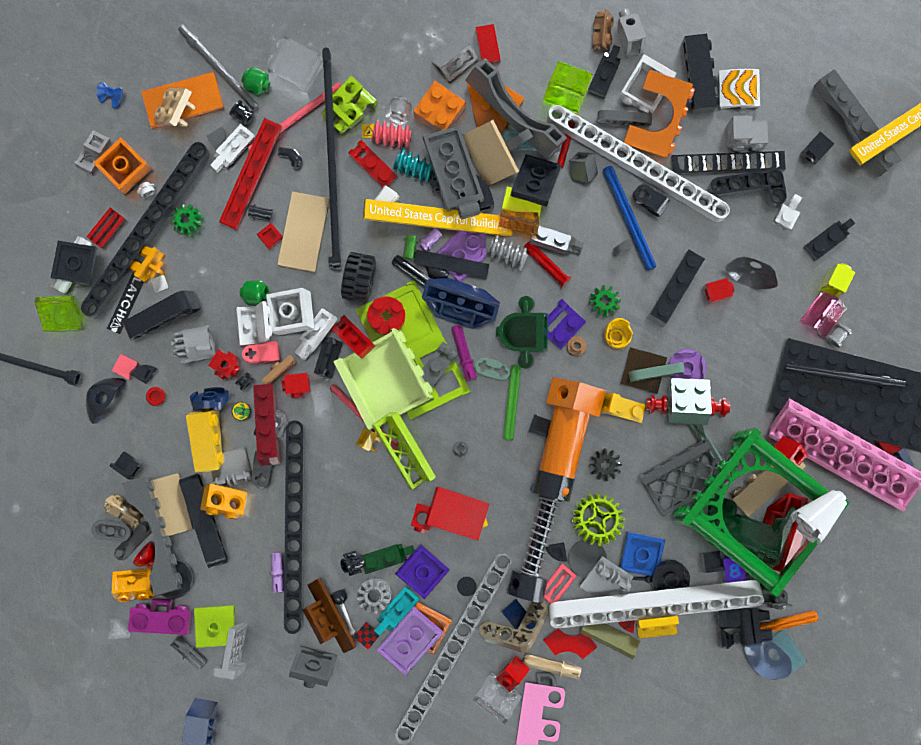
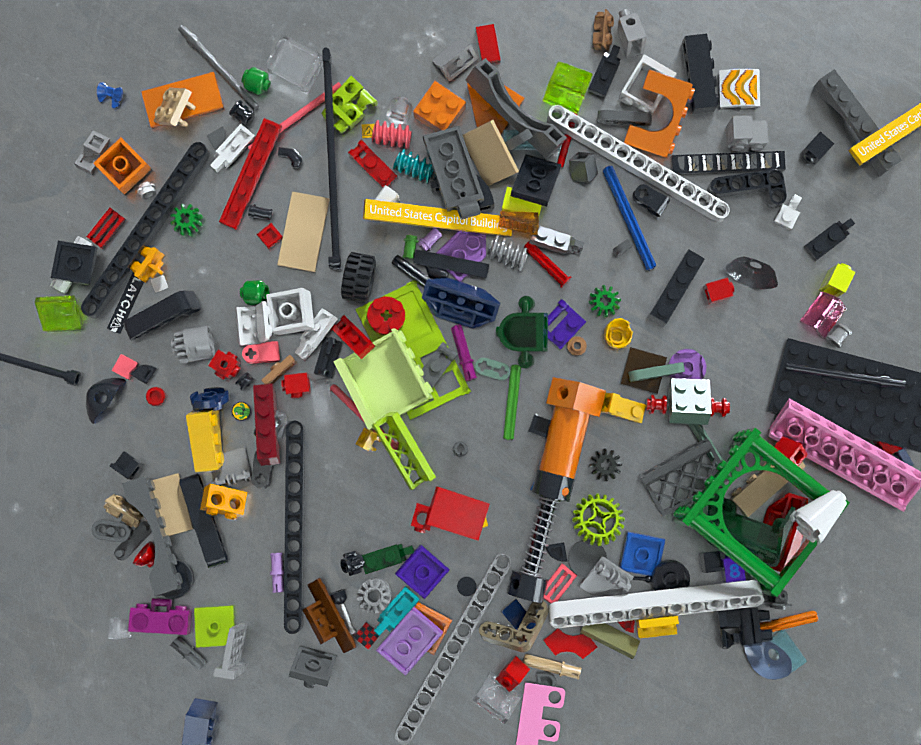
light orange bracket [111,568,155,602] -> none

